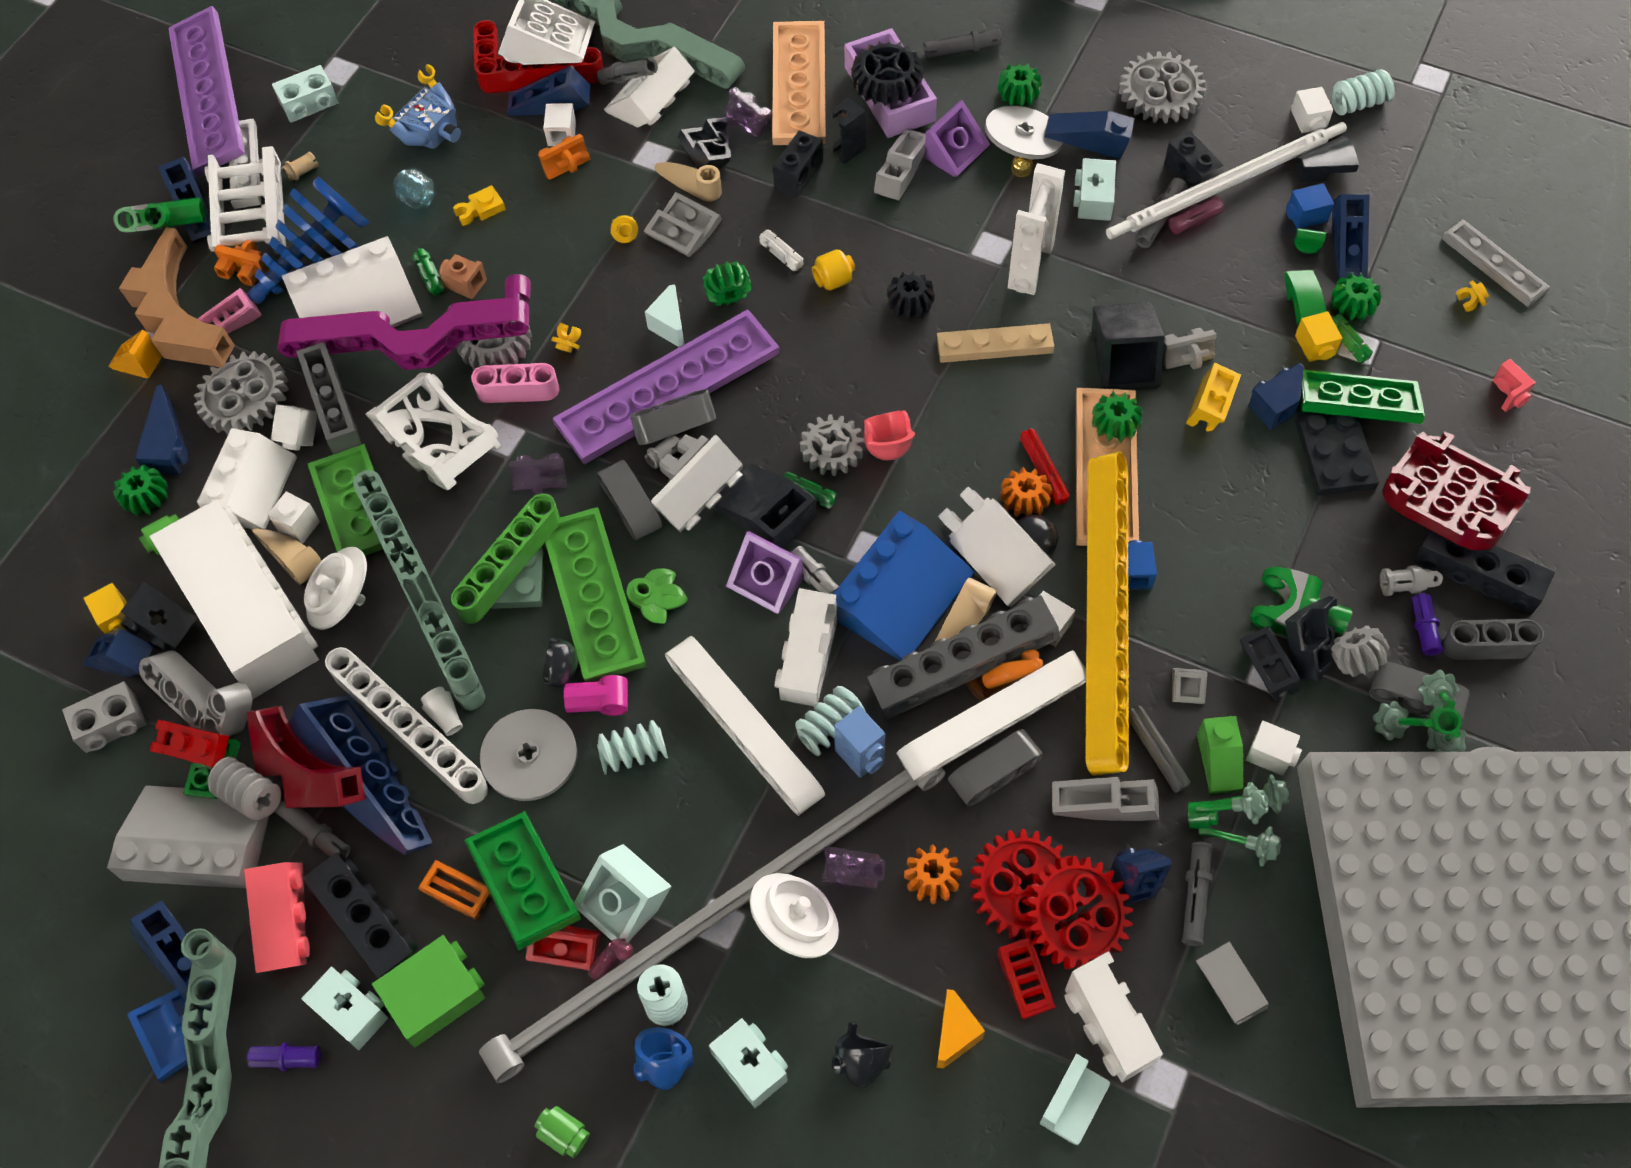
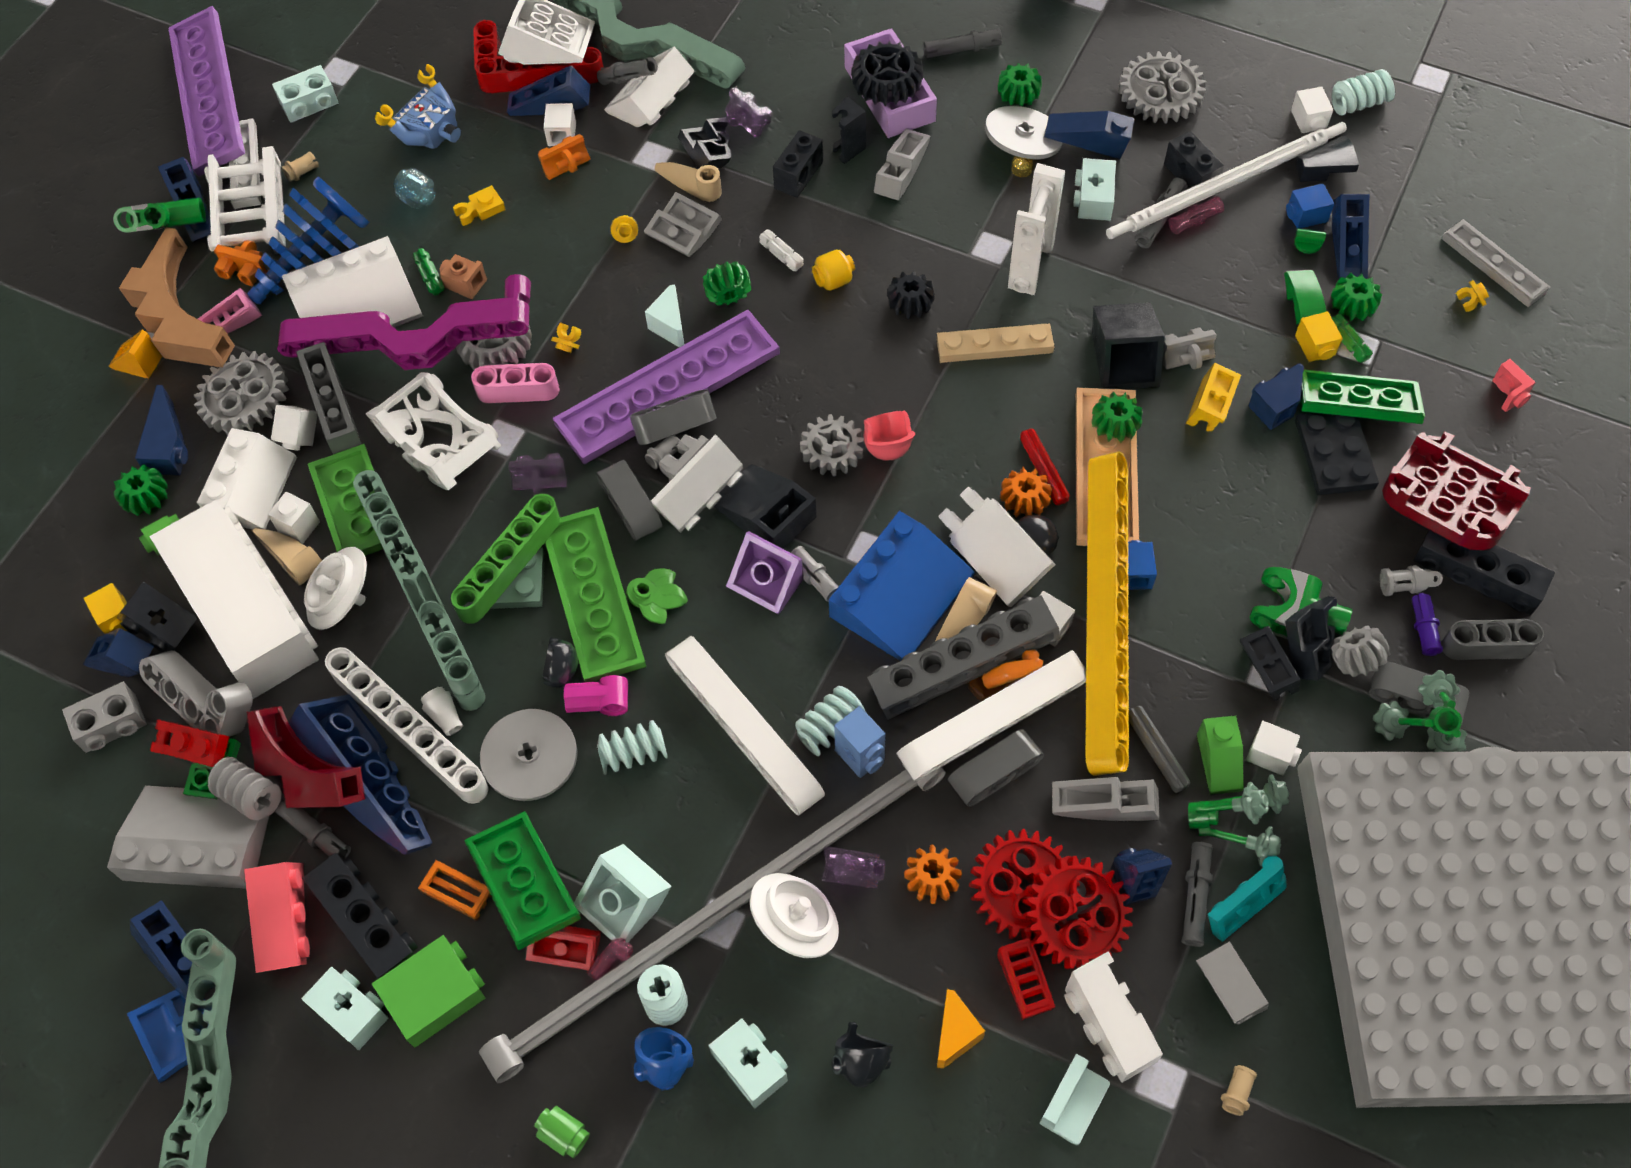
dark purple axle [246,1042,321,1072] -> none
light nougat plate [772,21,826,145] -> none
white wedge [775,588,837,706] -> none
green axle [783,472,837,508] -> none
medium lavender slope [925,100,990,177] -> none
light grey slope [1172,668,1207,704] -> none
none -> teal plate [1207,856,1287,942]
none -> tan pin [1221,1065,1257,1116]

